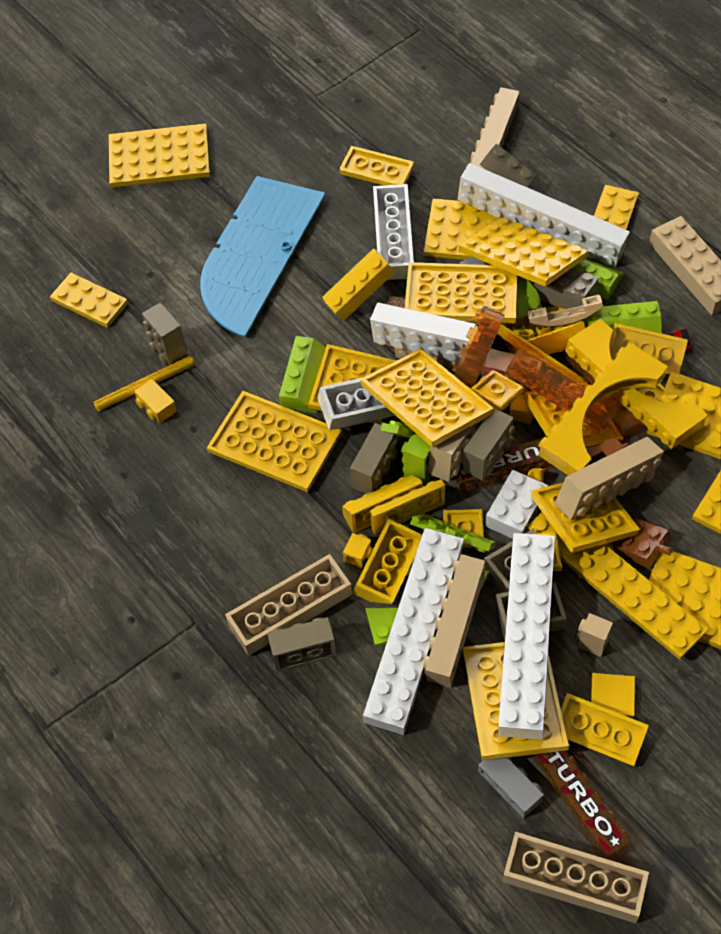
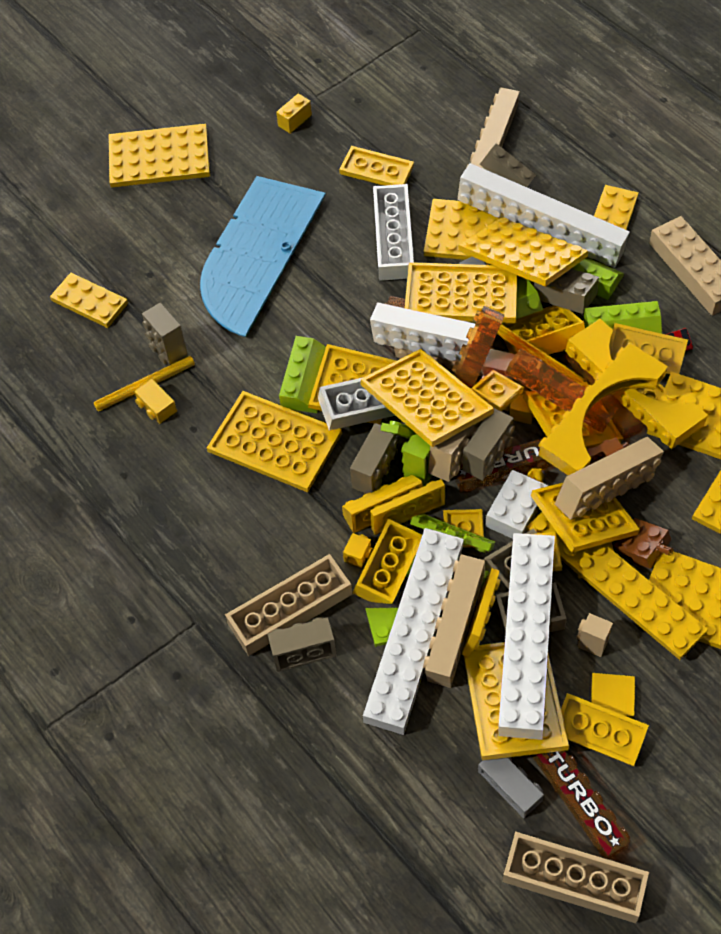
yellow slope [322,248,395,321] -> none
tan slope [527,295,603,326] -> none
none -> yellow brick [276,93,312,133]
none -> yellow plate [461,568,501,657]

